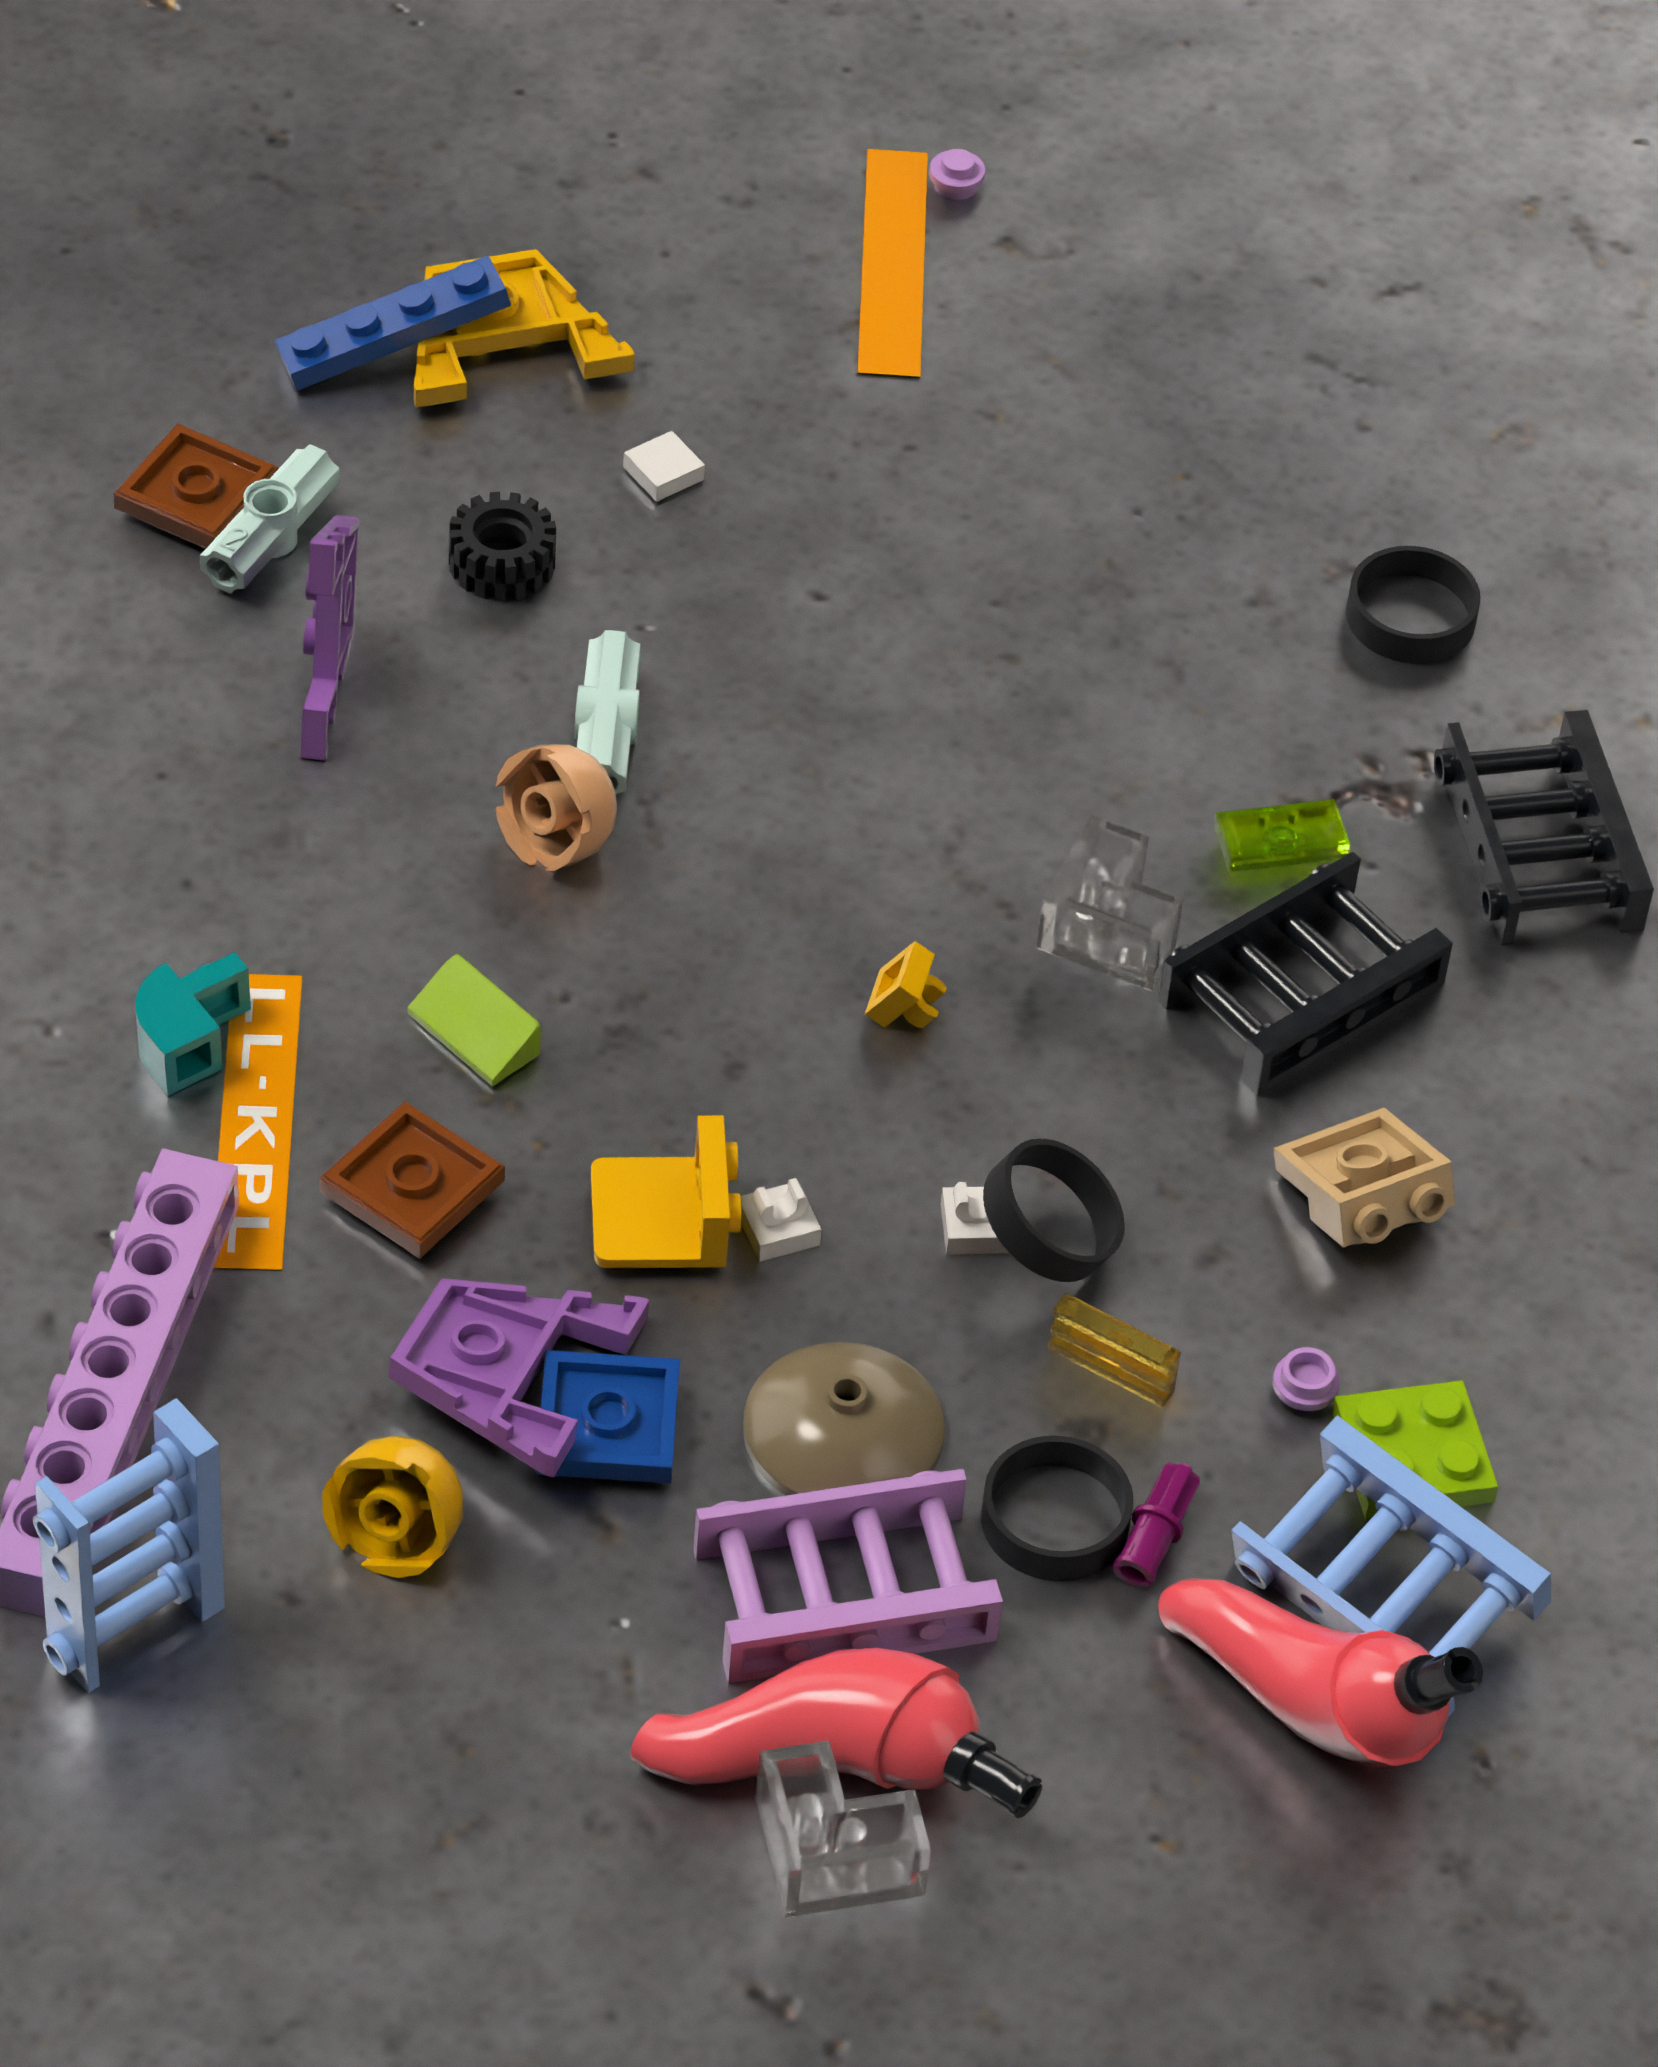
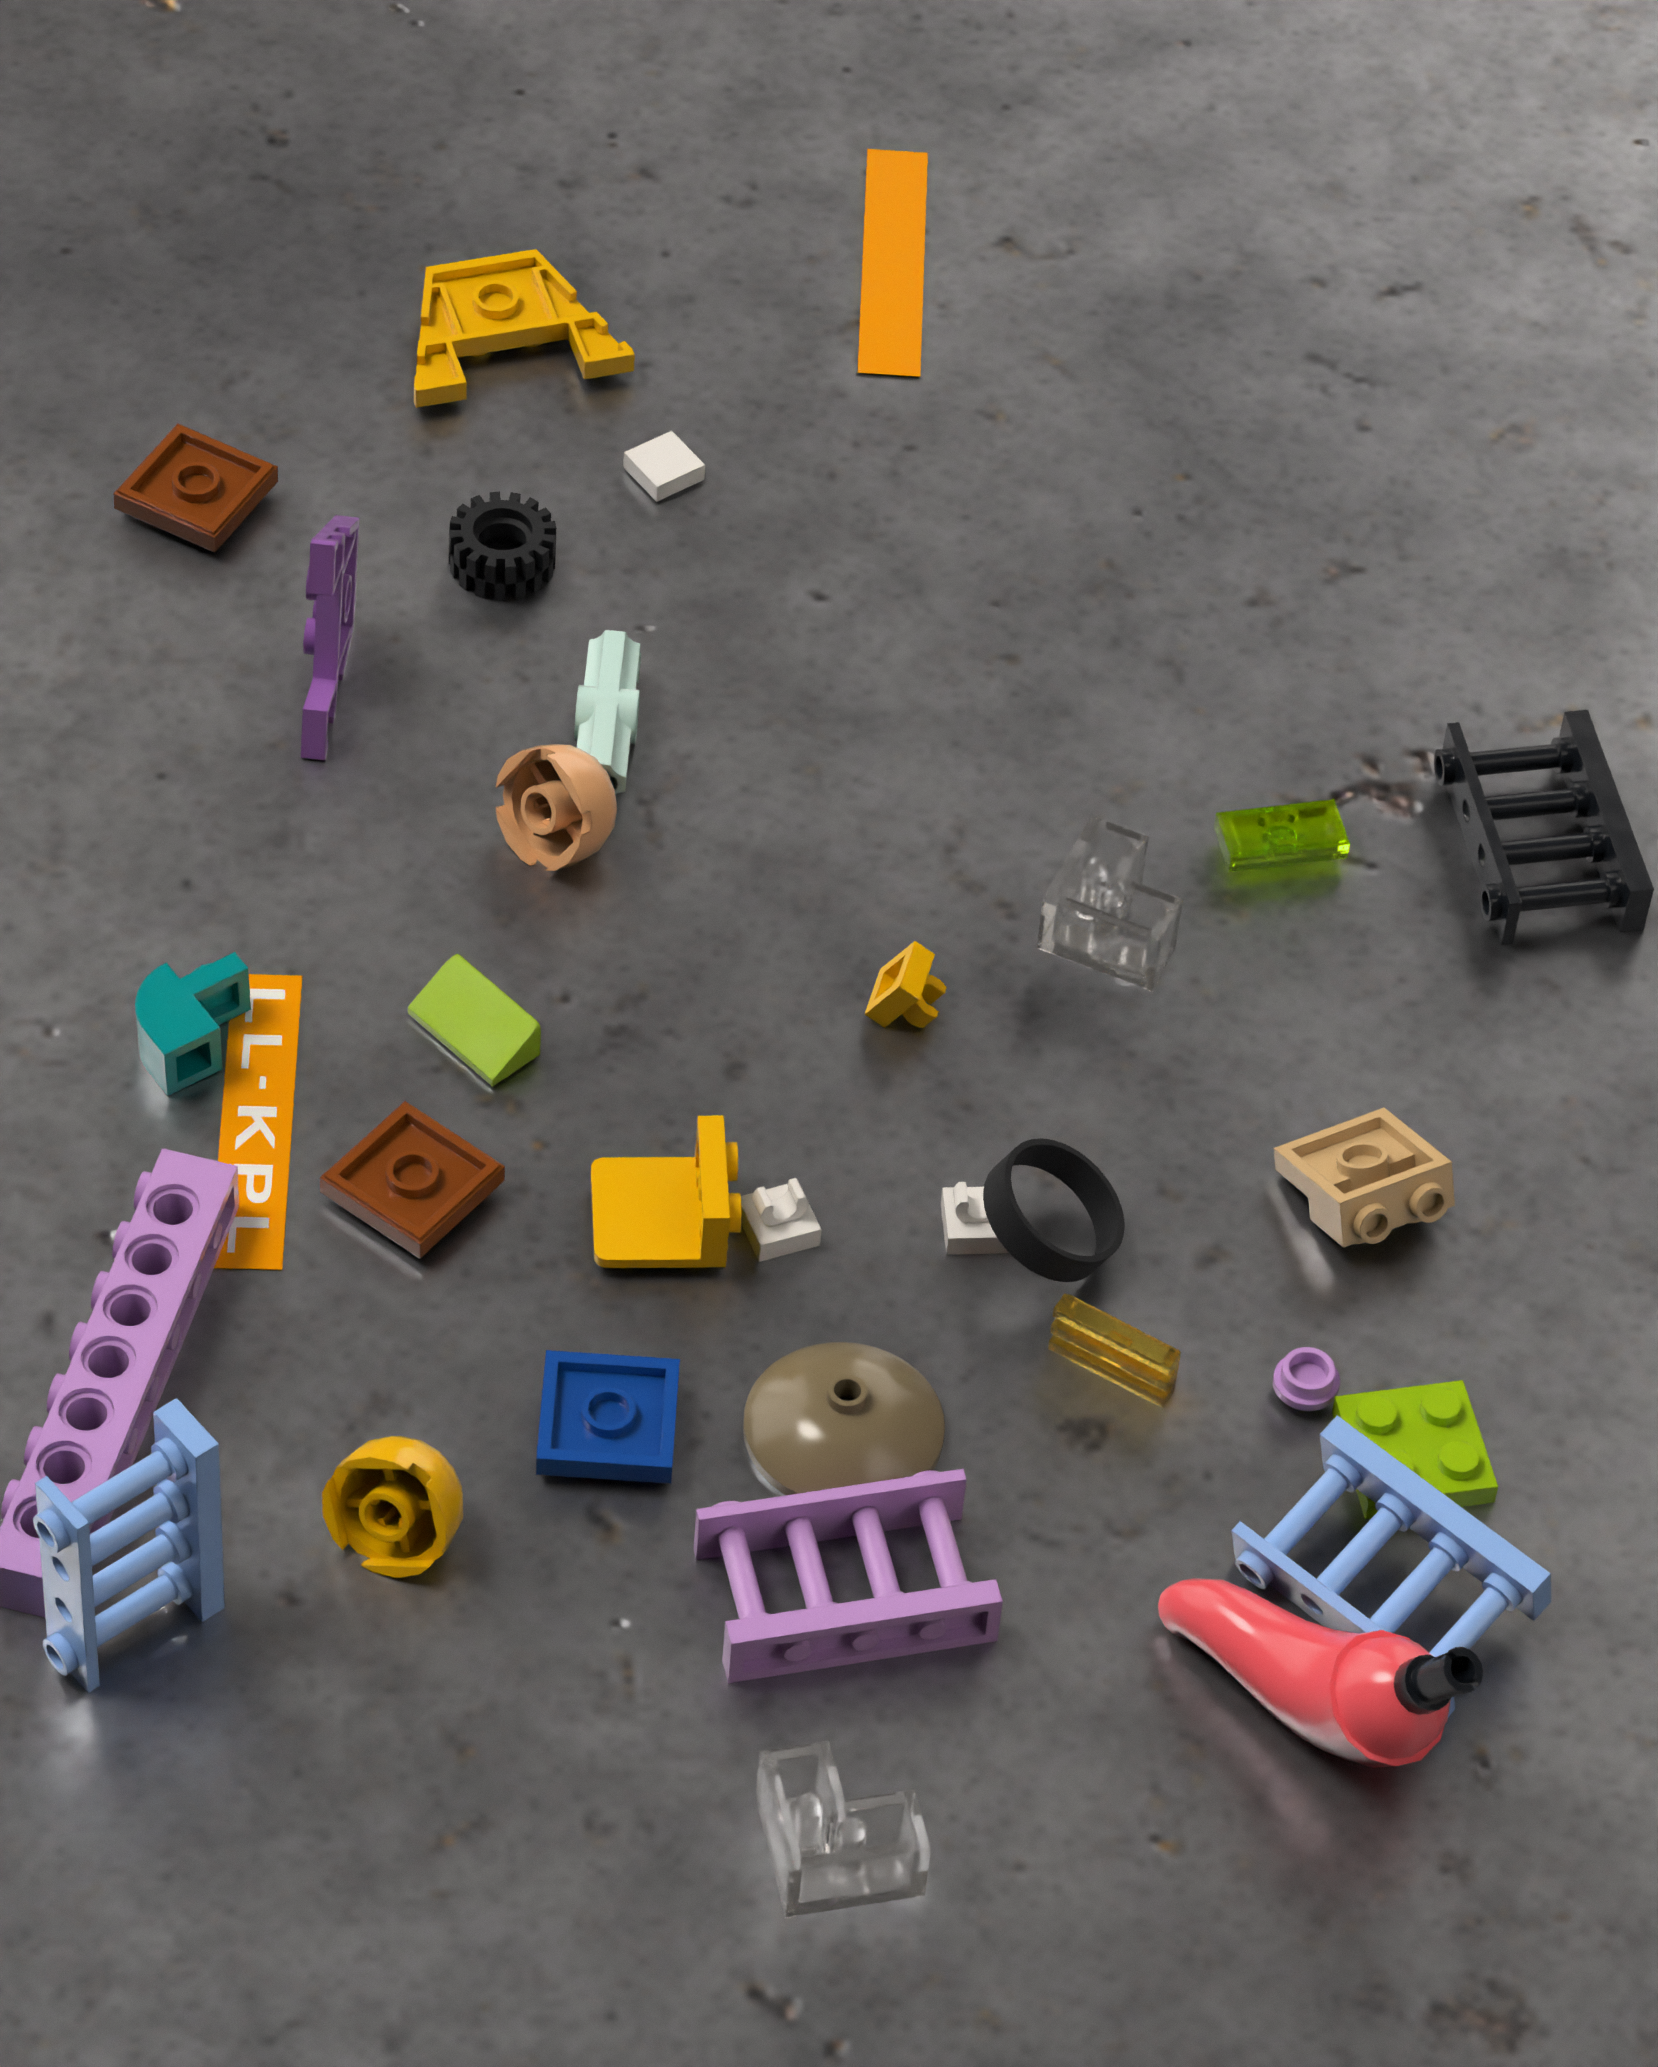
light aqua piece [200,444,340,594] -> none
blue plate [274,255,511,391] -> none
medium lavender wing [388,1278,650,1478] -> none
coral animal [630,1648,1042,1818] -> none
lavender plate [929,149,985,200] -> none
black tyre [981,1436,1133,1581] -> none
magenta axle [1113,1462,1200,1589] -> none
black fence [1158,852,1453,1096] -> none
black tyre [1346,546,1481,664] -> none

